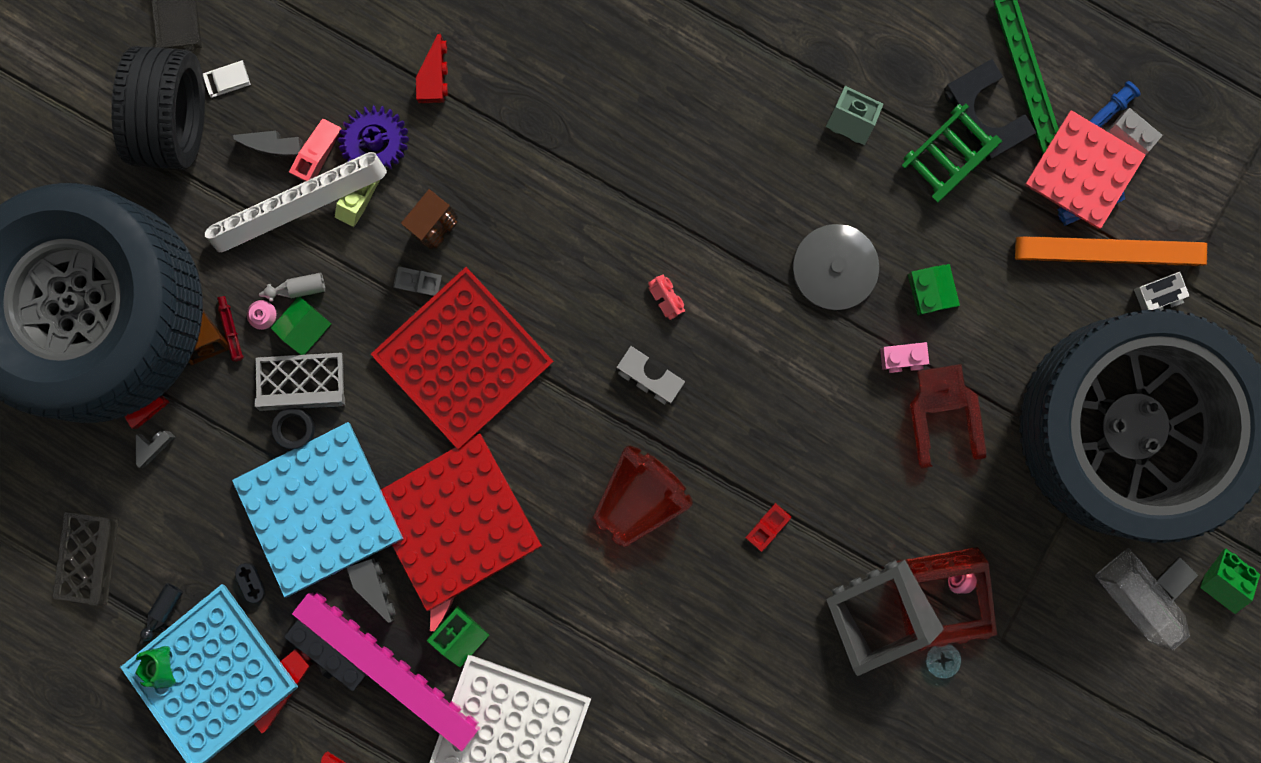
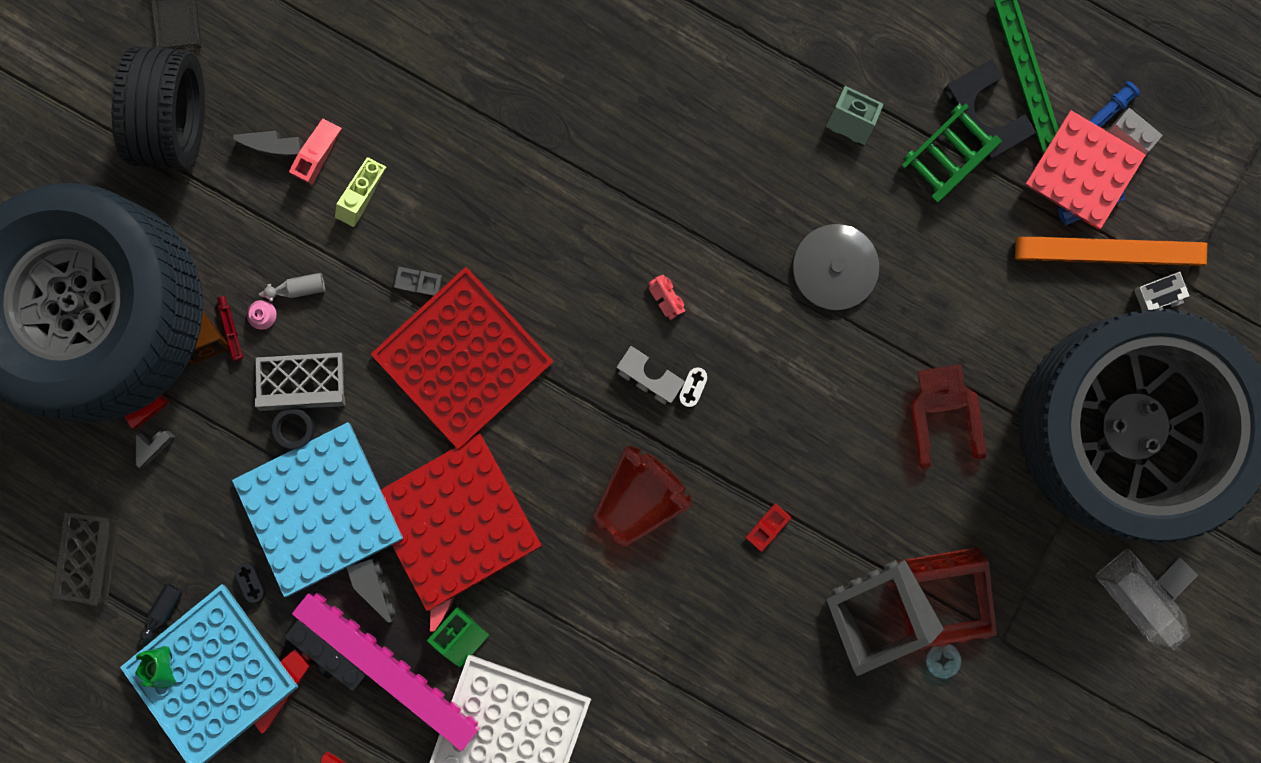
white piece [203,60,251,98] -> none
white beam [205,152,386,252] -> none
green slope [271,297,332,355] -> none
dark purple gear [338,105,409,169] -> none
reddish brown brick [401,189,458,250] -> none
red slope [416,34,448,103] -> none
bright pink brick [880,342,929,373] -> none
green slope [908,264,960,316] -> none
bright pink cone [948,565,977,594] -> none
green slope [1200,548,1260,614] -> none
none -> white beam [679,368,707,407]

